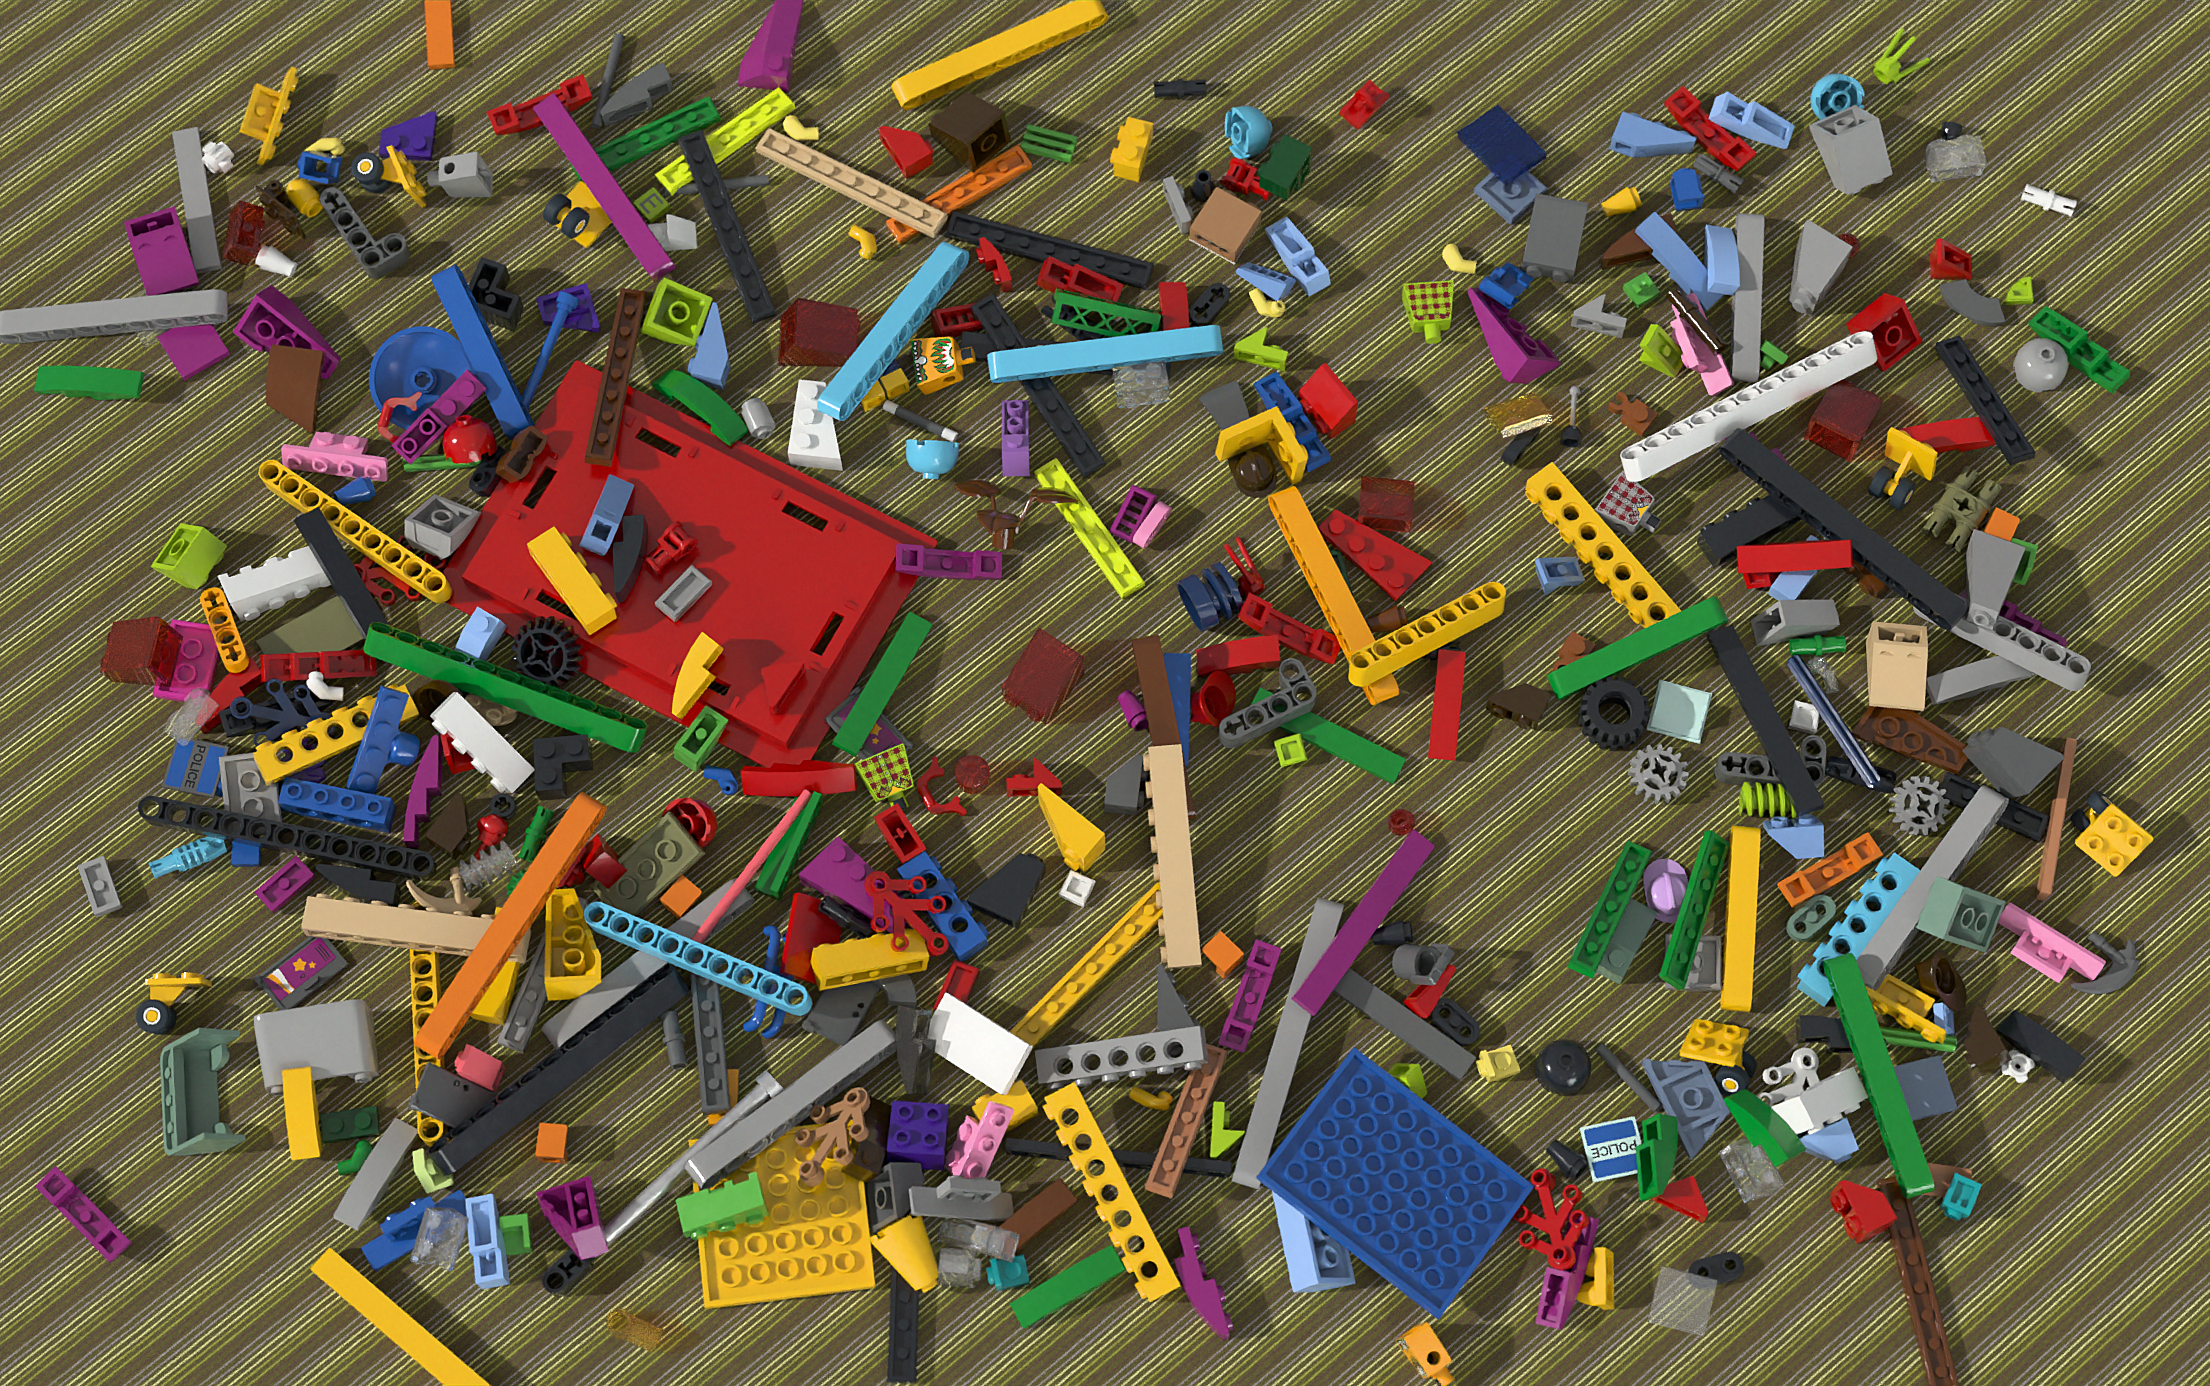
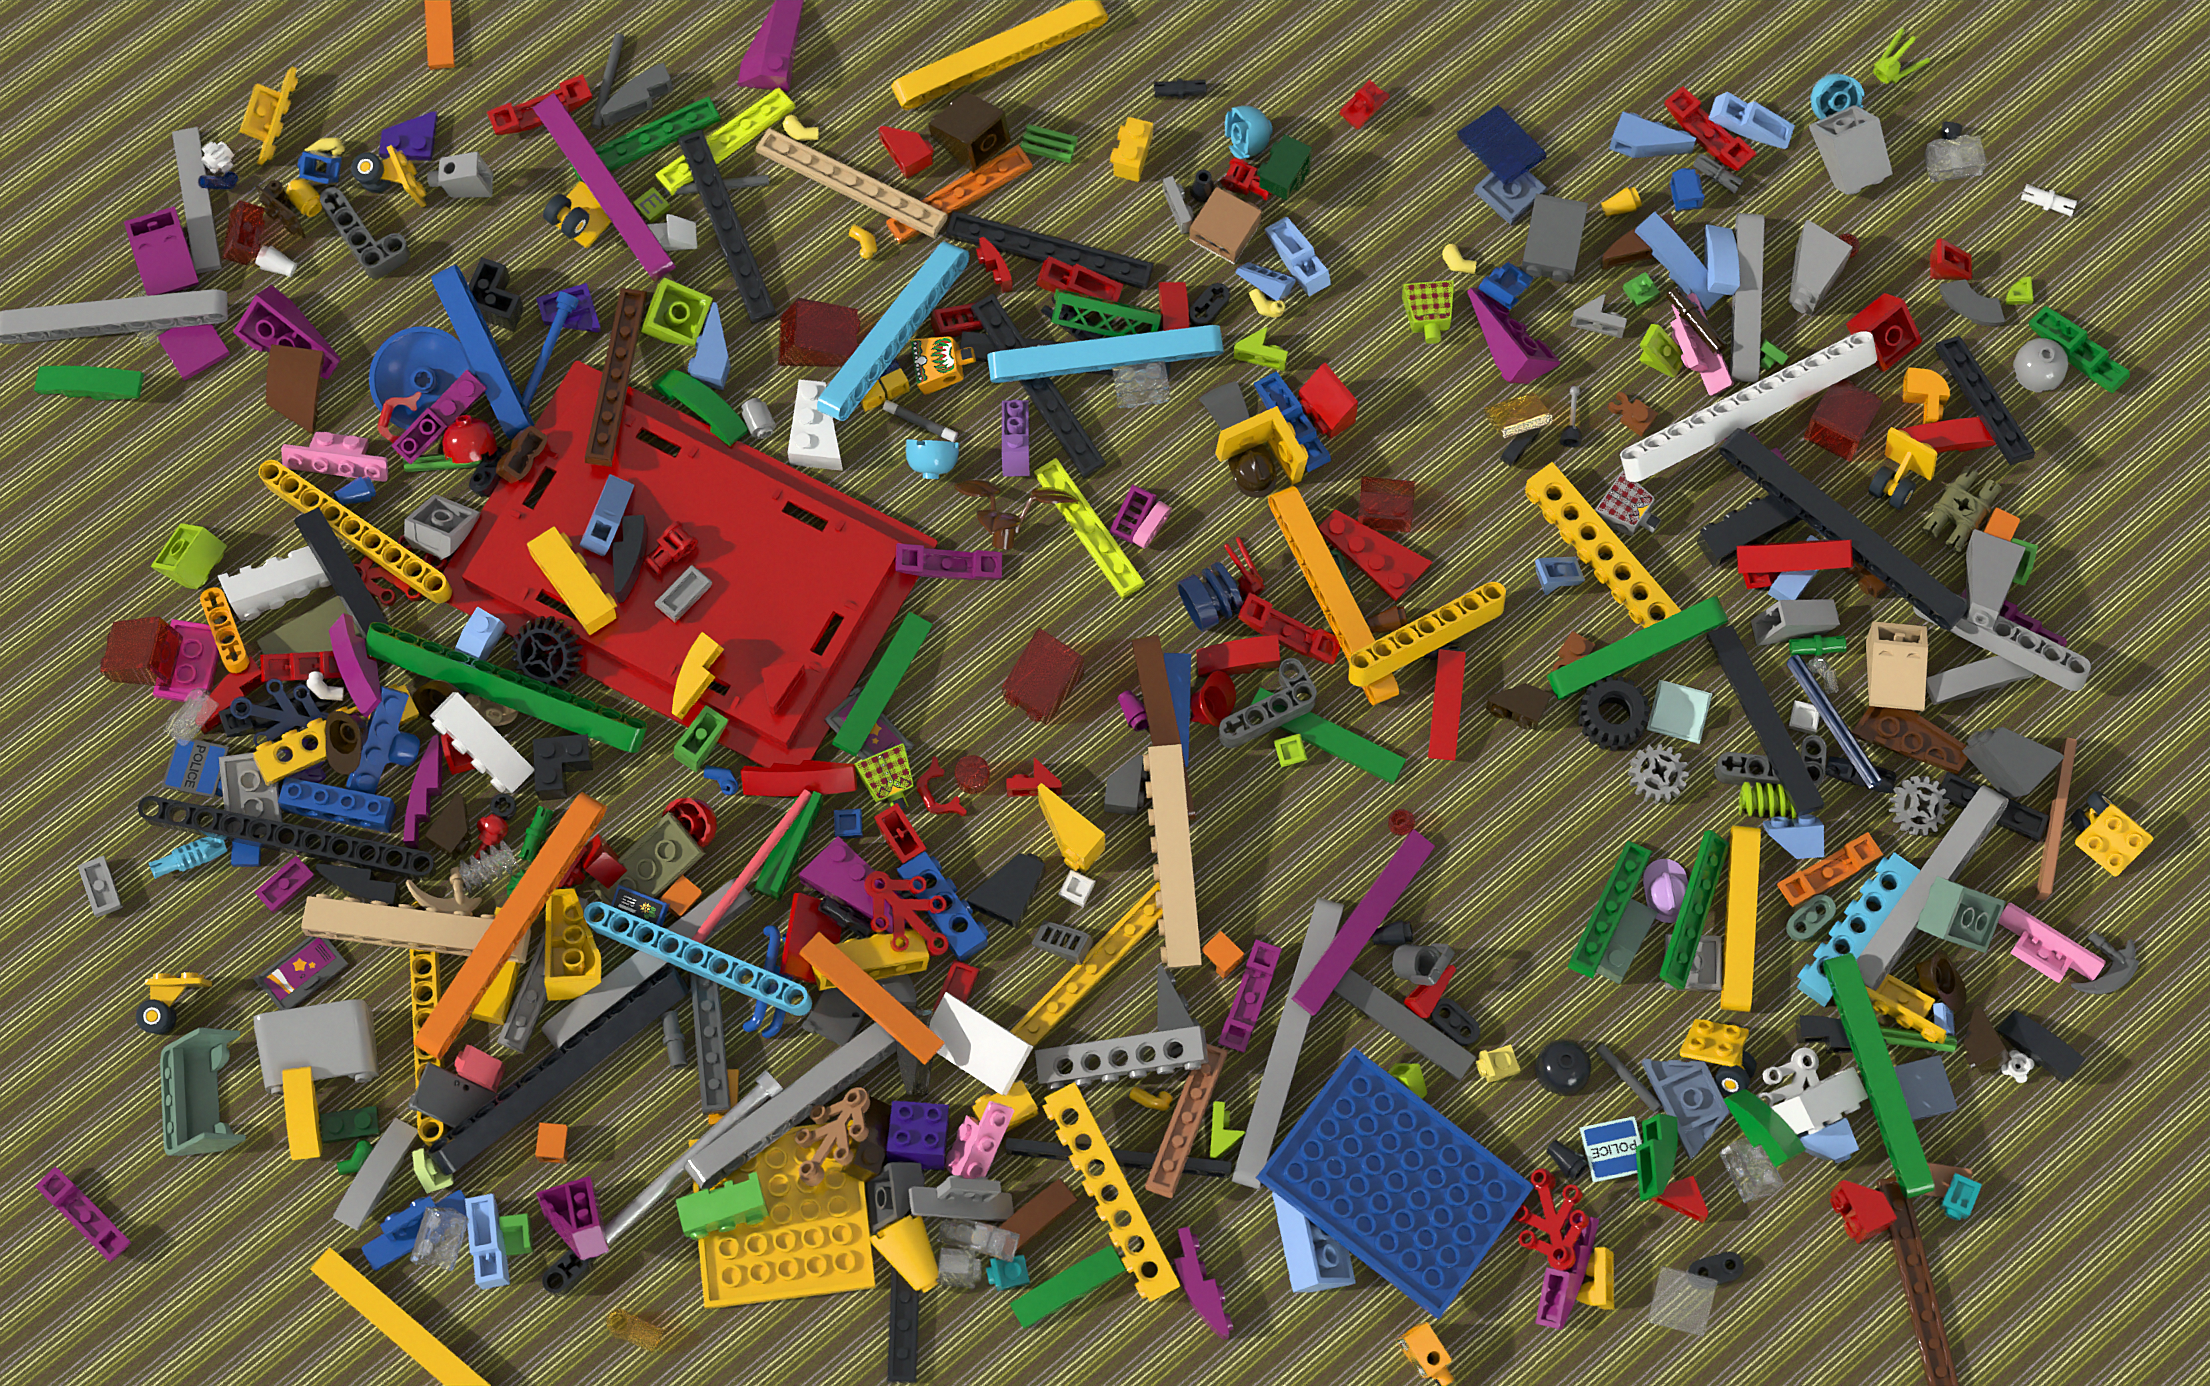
none -> clear blue arm [198,171,238,190]
none -> dark brown piece [325,711,369,774]
none -> magenta slope [329,613,382,718]
none -> tile [611,885,670,927]
none -> orange tile [799,932,945,1065]
none -> blue tile [834,809,863,839]
none -> dark grey slope [1031,920,1093,966]
none -> light orange brick [1903,367,1950,424]

